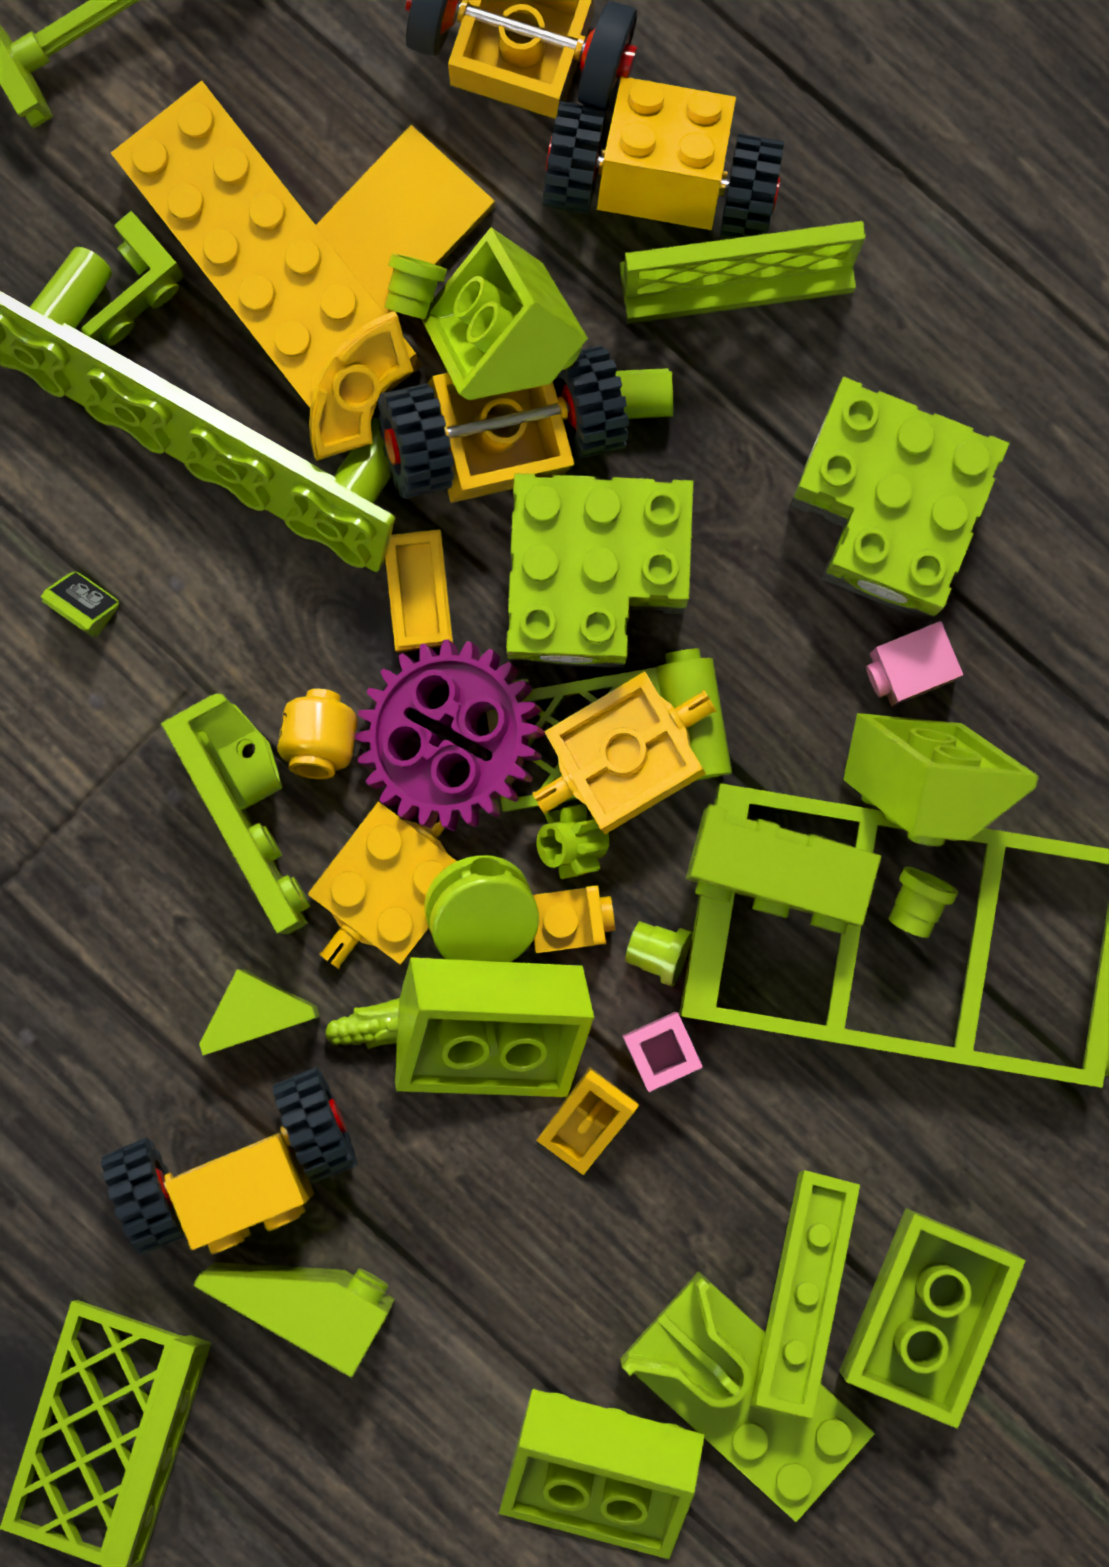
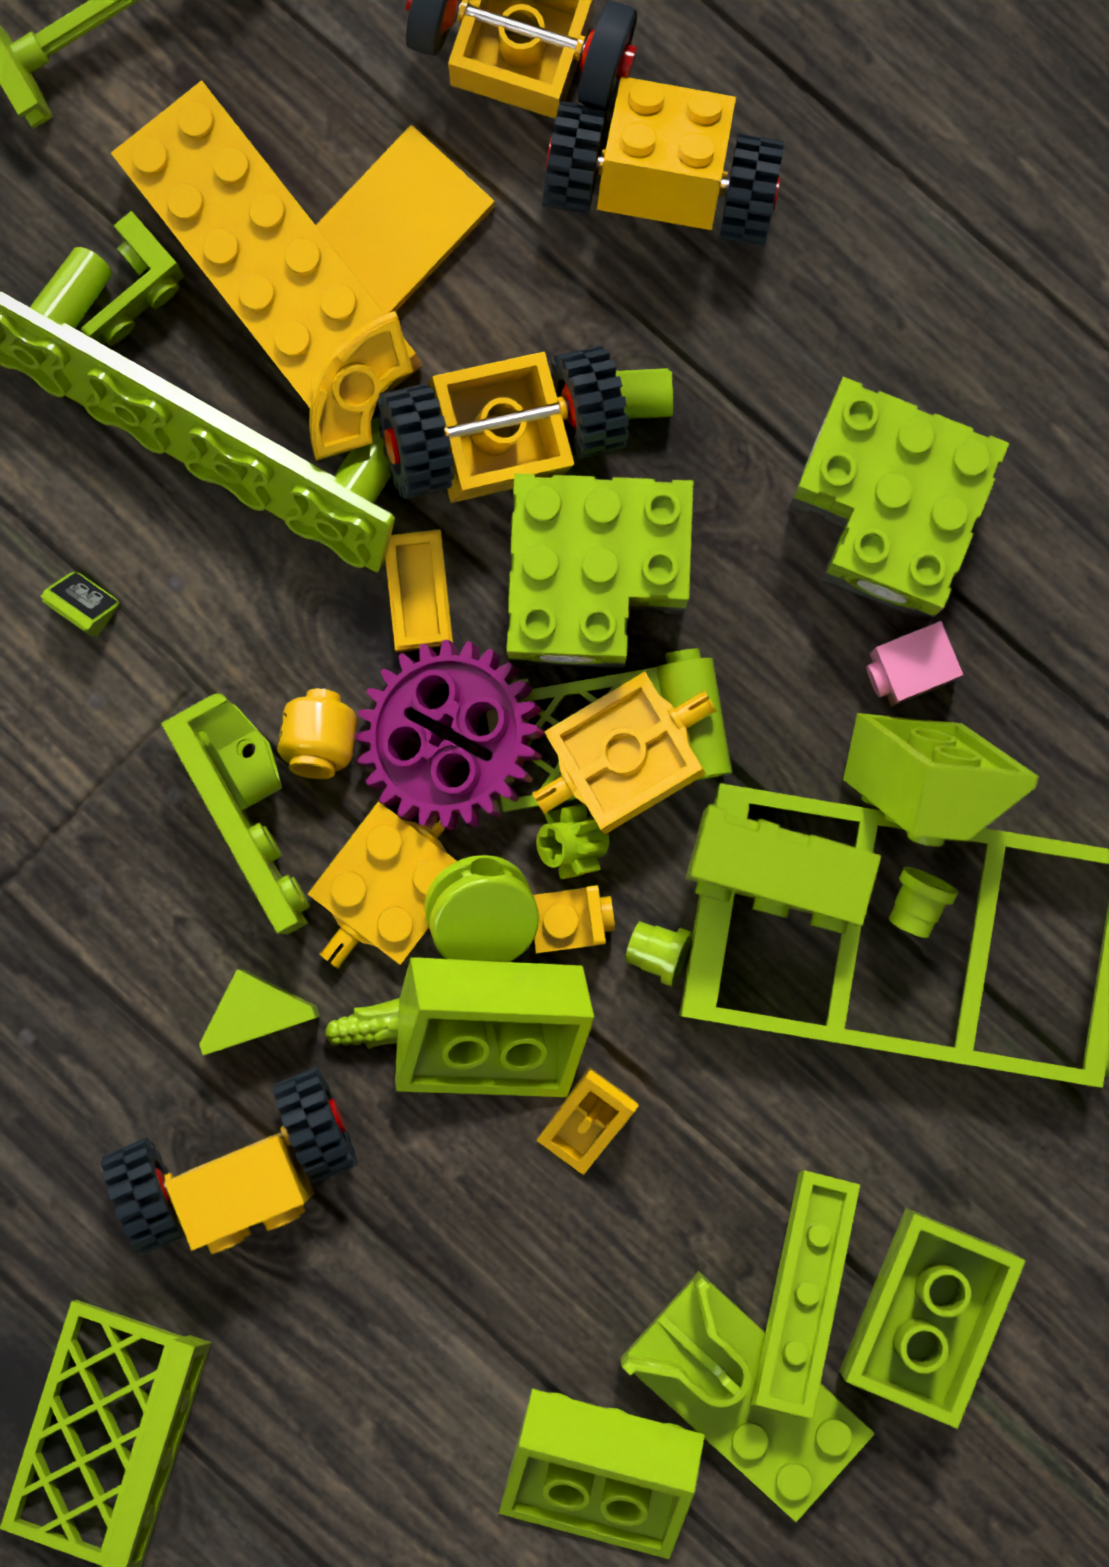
lime slope [193,1262,395,1377] -> none
lime piece [384,253,447,319] -> none
lime slope [421,227,588,400] -> none
lime fence [620,221,865,324] -> none
bright pink brick [622,1012,703,1092] -> none

